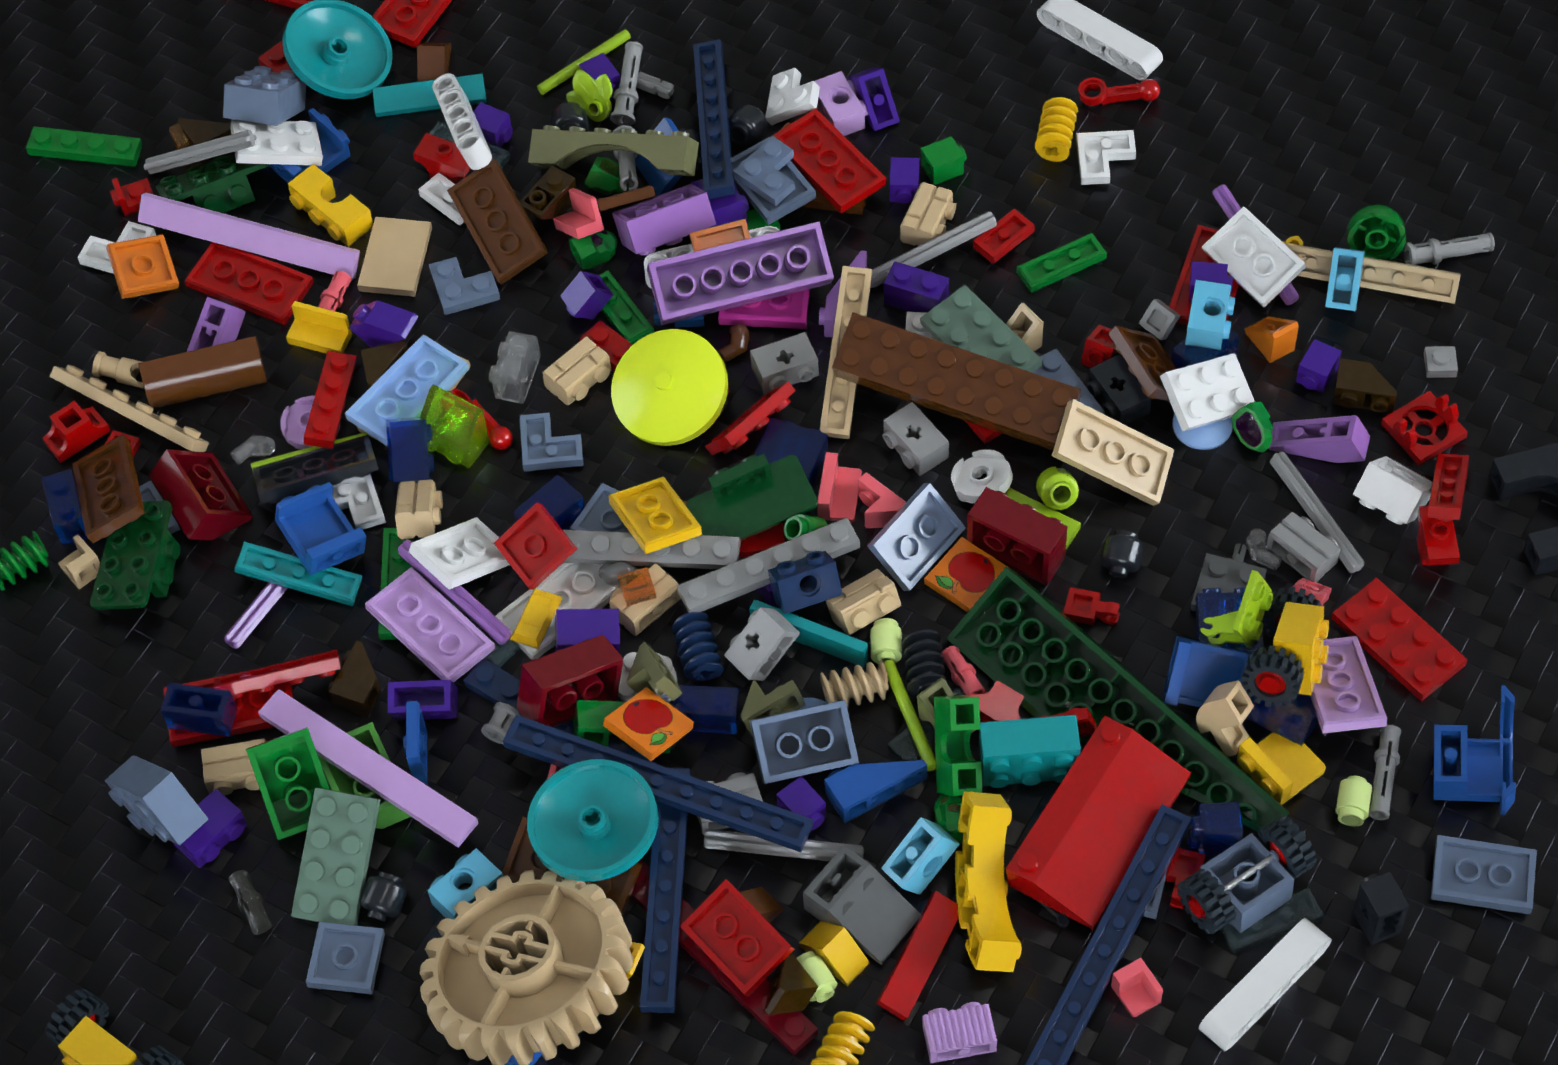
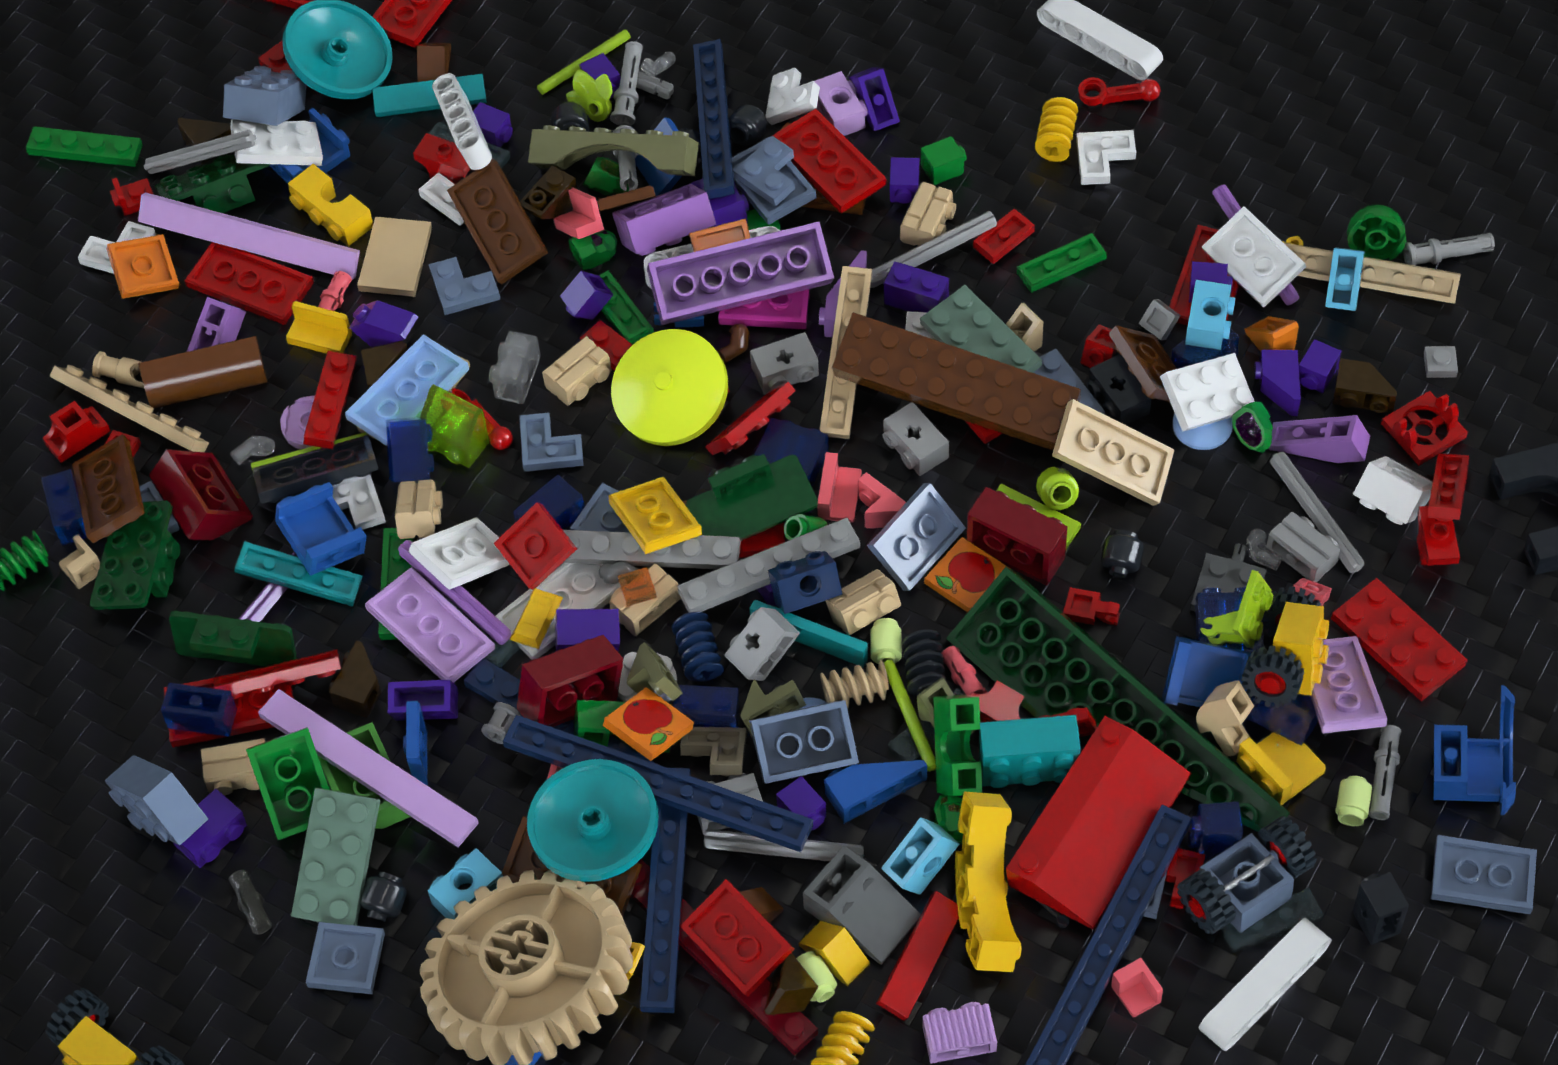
clear orange tile [169,124,190,150] -> none
white plate [951,449,1013,504] -> none
none -> dark green bracket [169,611,297,666]
none -> clear arm [640,52,676,76]
none -> dark tan plate [680,727,747,777]
none -> dark purple slope [1254,350,1301,416]

